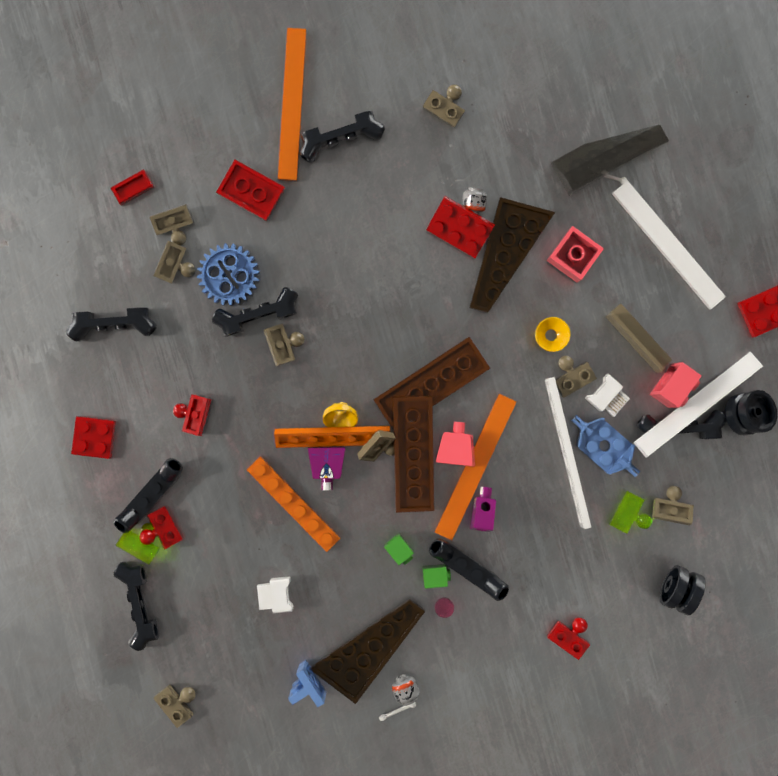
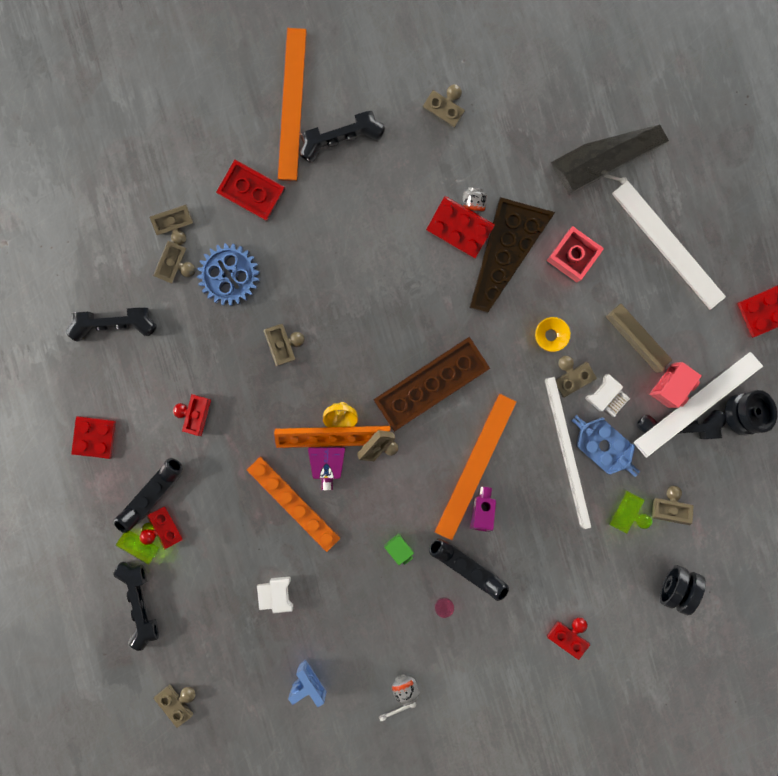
red tile [111,169,154,206] -> none
black plate [212,287,298,337] -> none
dark brown wing [310,599,425,704] -> none
reddish brown plate [393,396,434,513] -> none
bright green brick [422,564,451,588] -> none
coral torso [436,422,475,467] -> none

